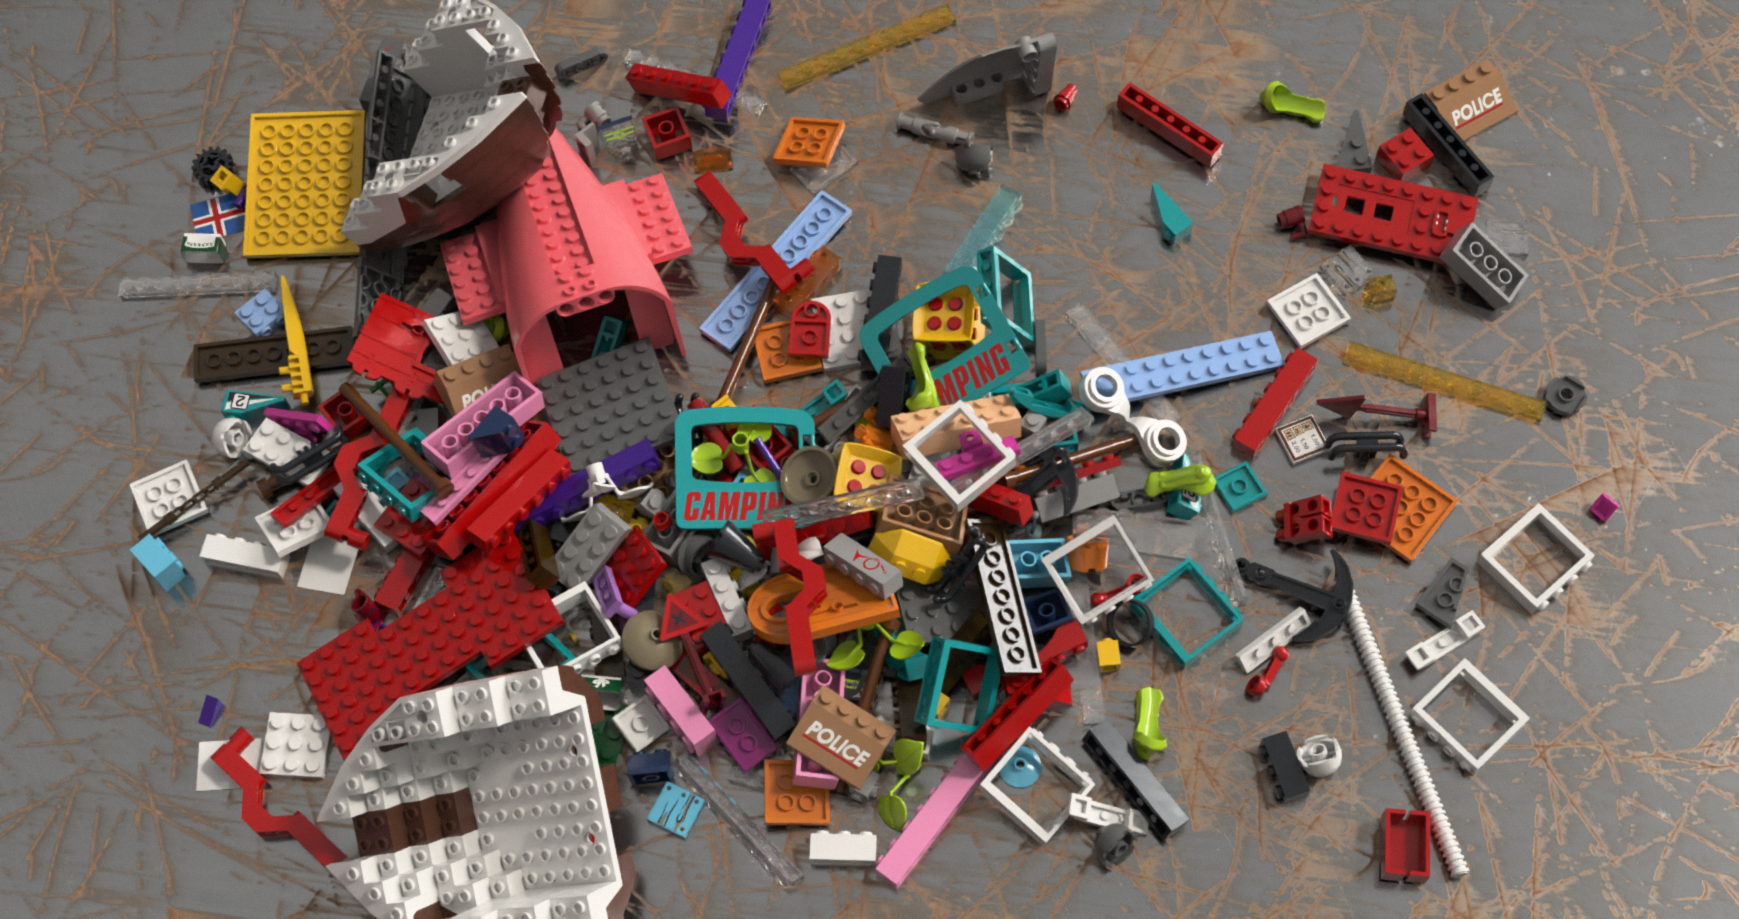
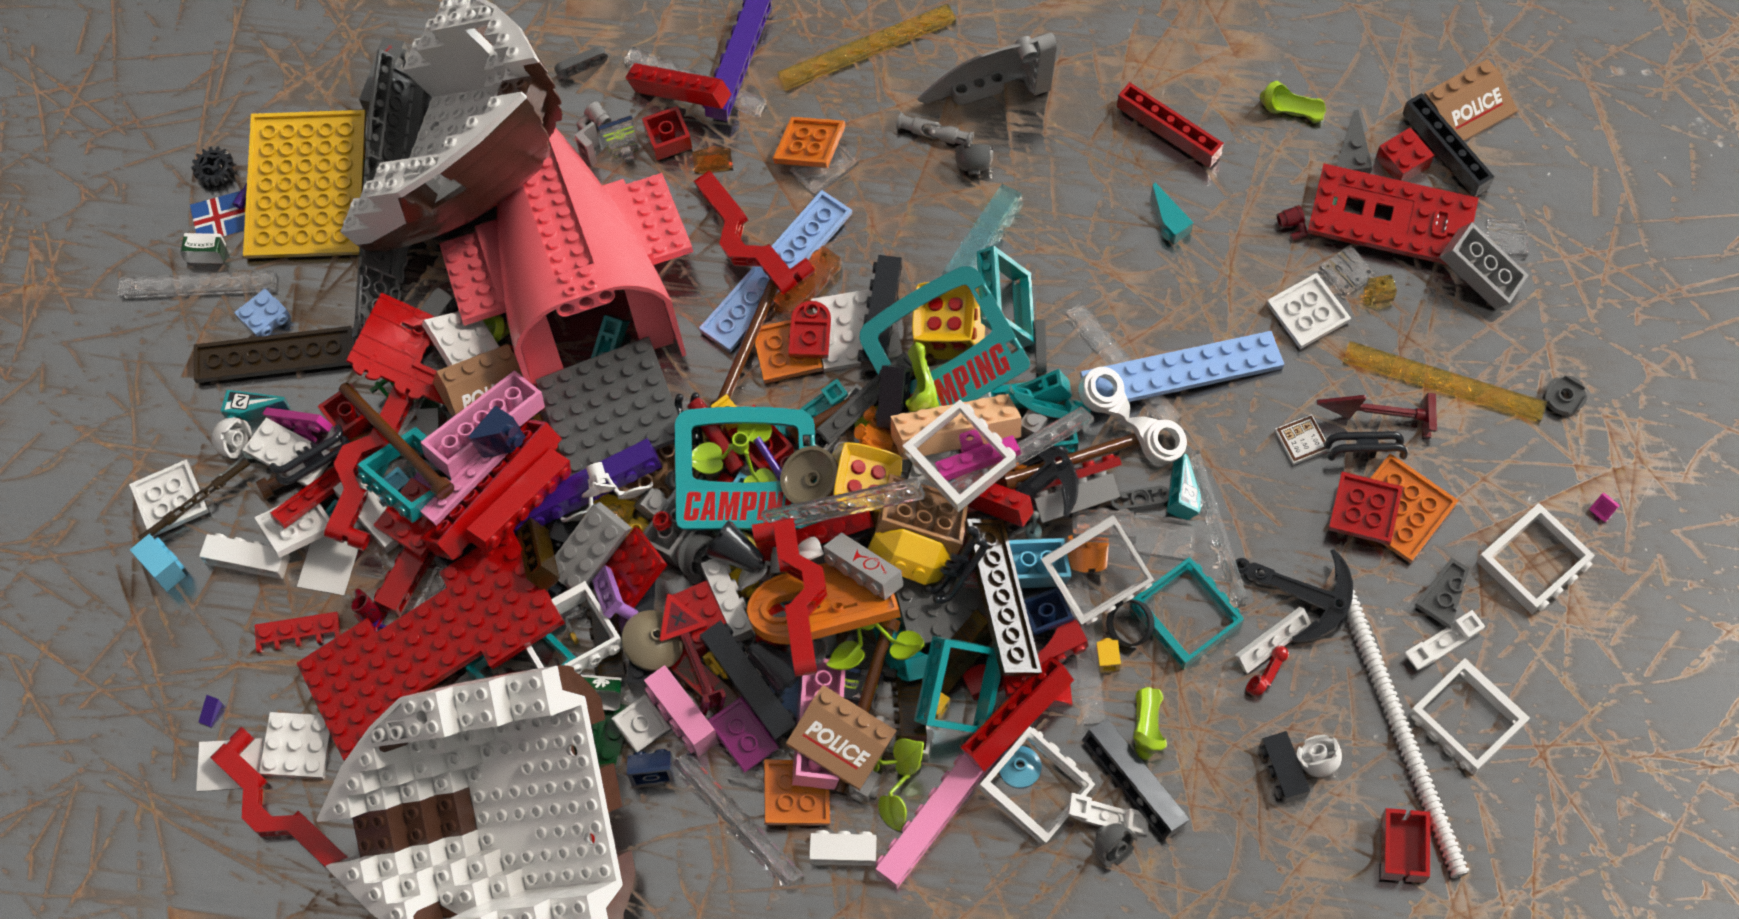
yellow brick [210,165,246,196] -> none
yellow piece [279,275,314,406] -> none
medium azure tile [647,781,706,839] -> none
clear yellow brick [661,567,694,596] -> none
red cone [1053,83,1077,111] -> none
red piece [1090,573,1145,608] -> none
lime hair [1144,465,1216,498] -> none
teal tile [1215,460,1268,514] -> none
red brick [1232,347,1318,459] -> none
red hips [1276,494,1333,545] -> none
none -> red hinge [255,612,341,653]

